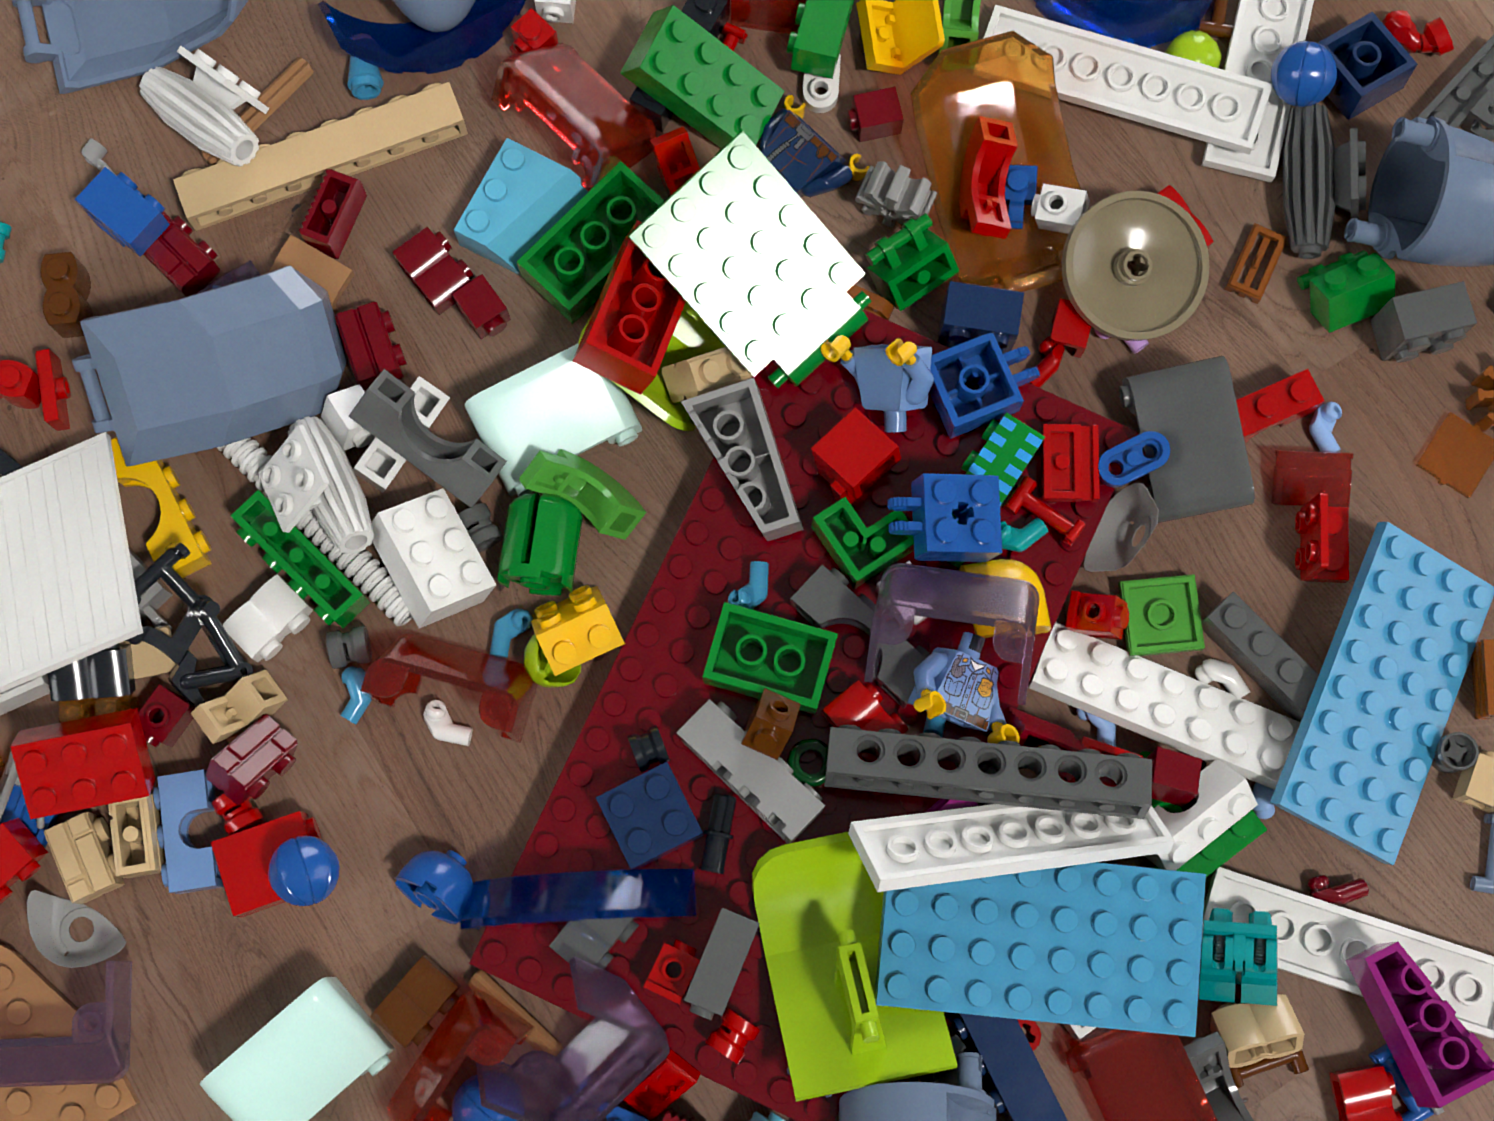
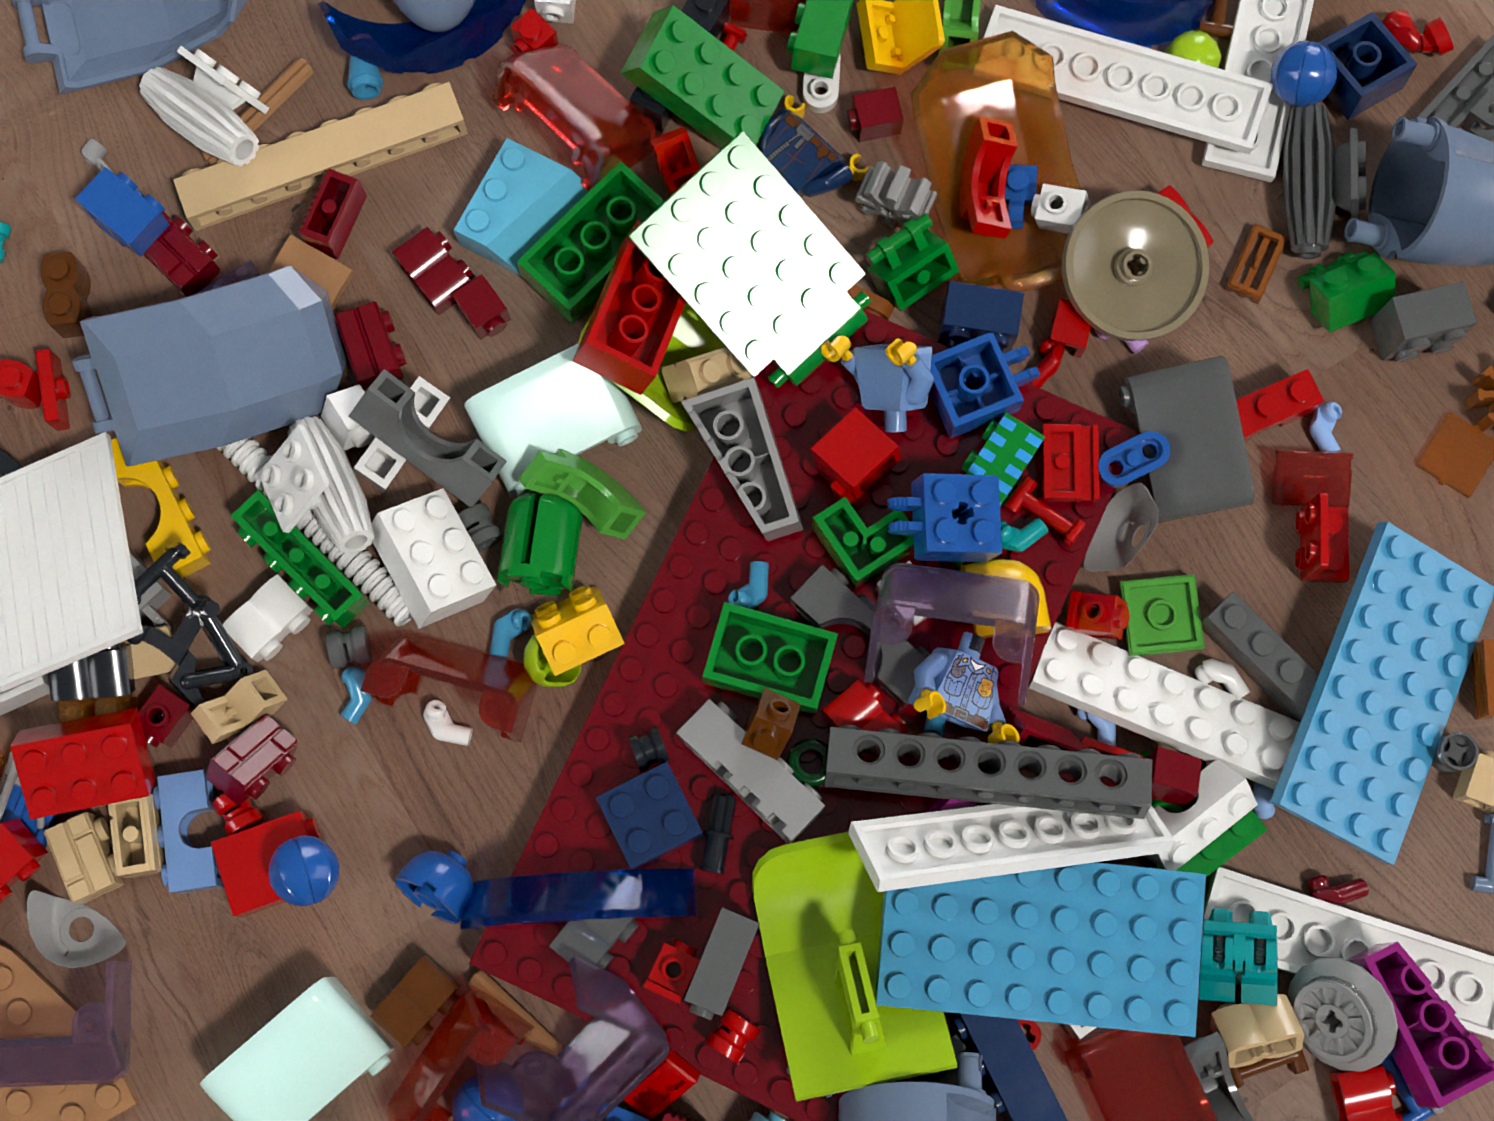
none -> light grey piece [1287,958,1398,1072]

